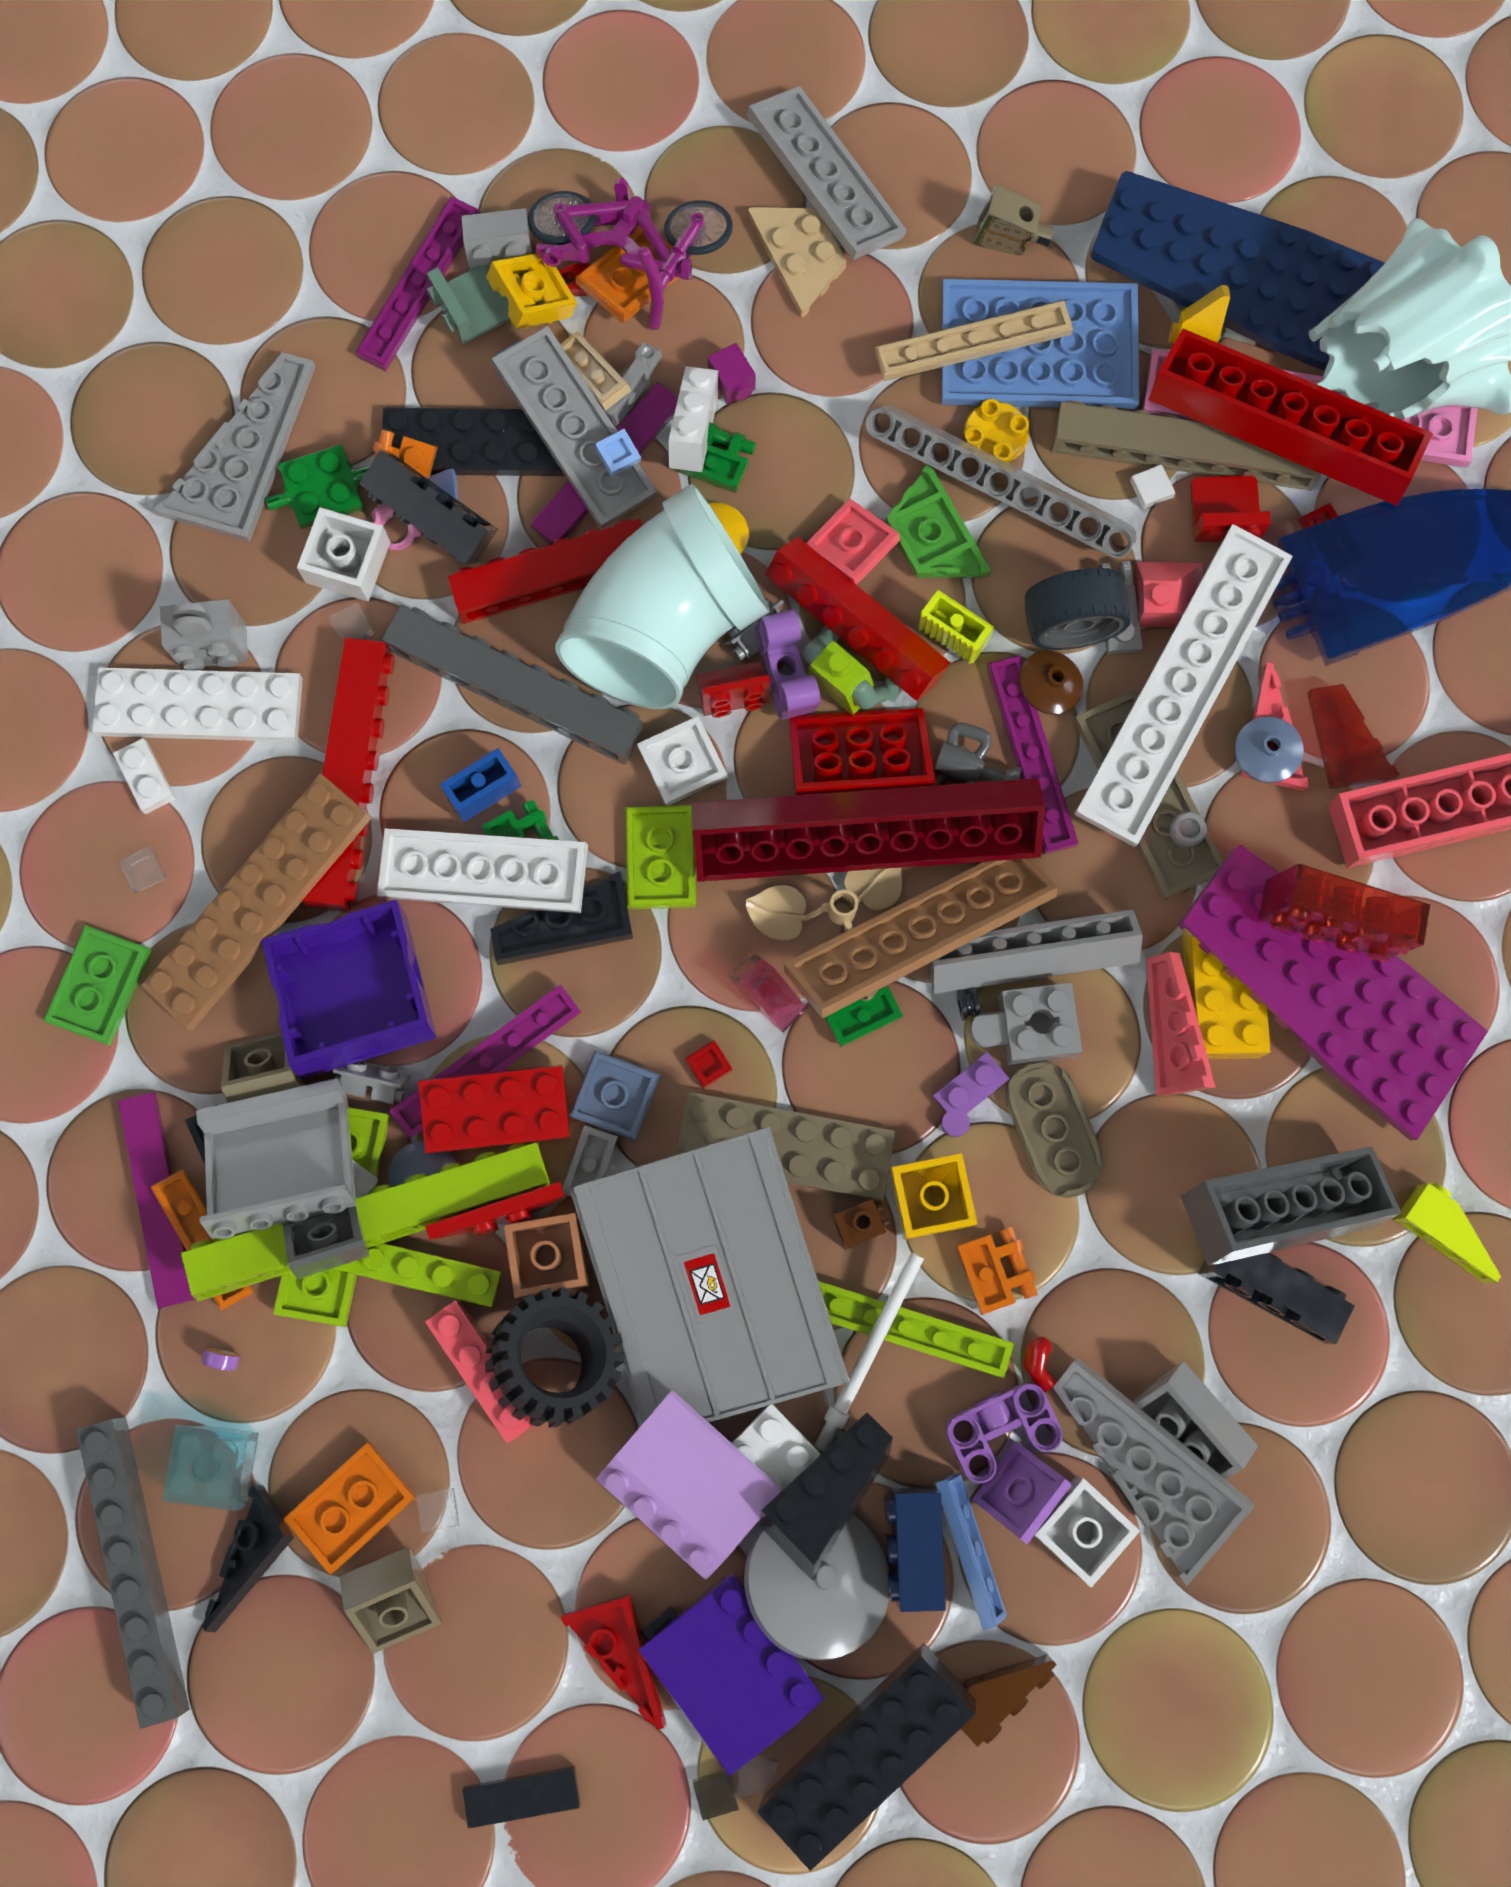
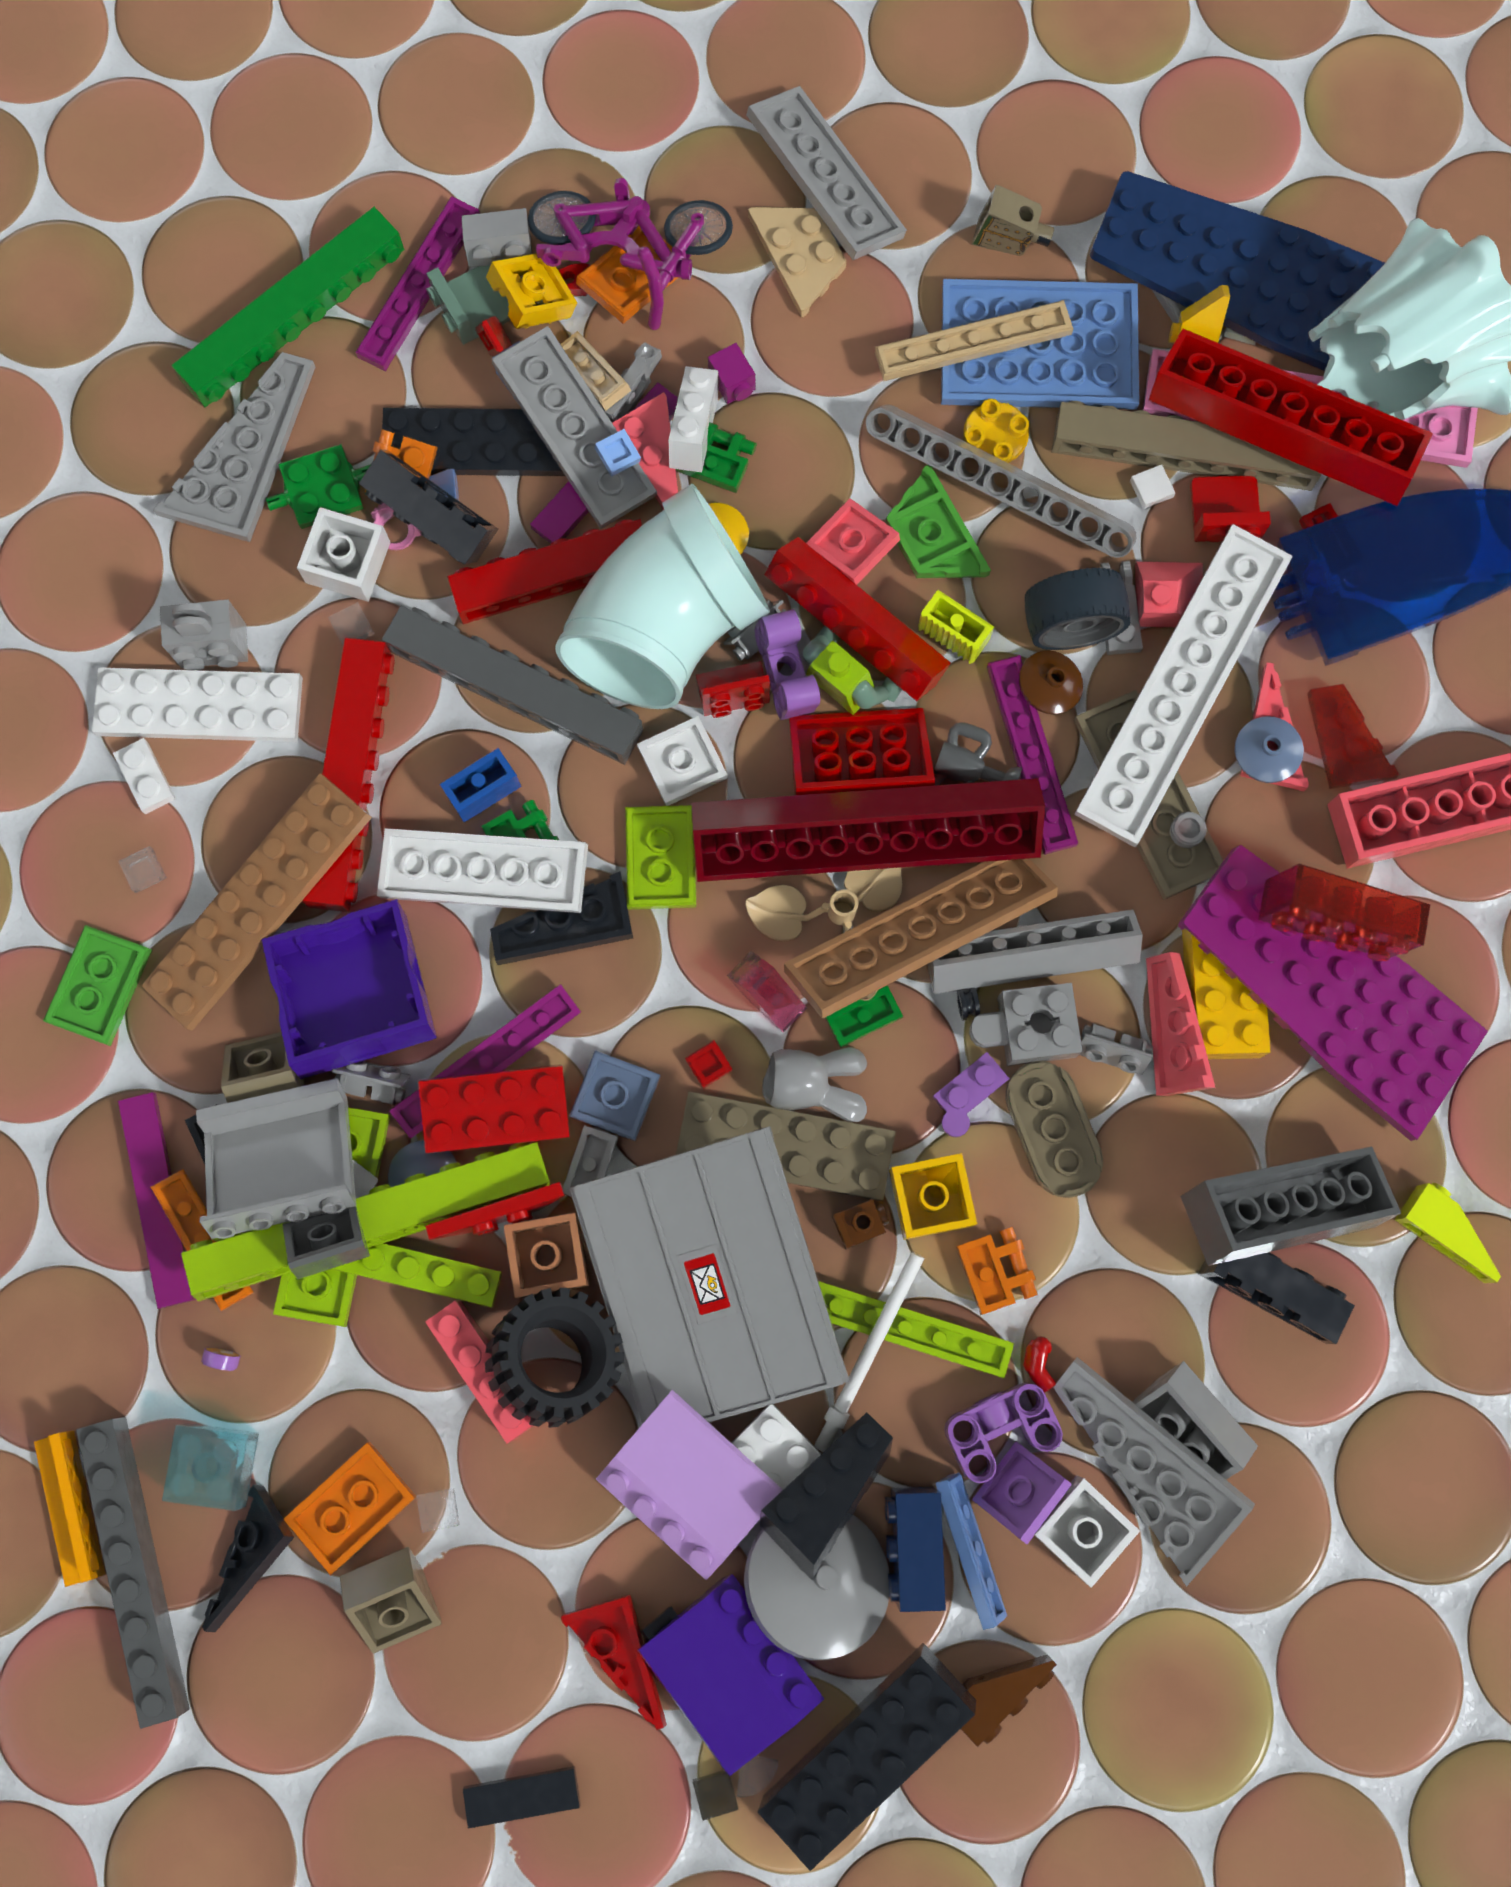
none -> light orange fence [34,1430,106,1587]
none -> green brick [171,206,405,407]
none -> red slope [475,316,512,357]
none -> coral wing [612,392,678,510]
none -> light grey piece [762,1047,867,1122]
none -> light grey hinge [1080,1023,1153,1075]

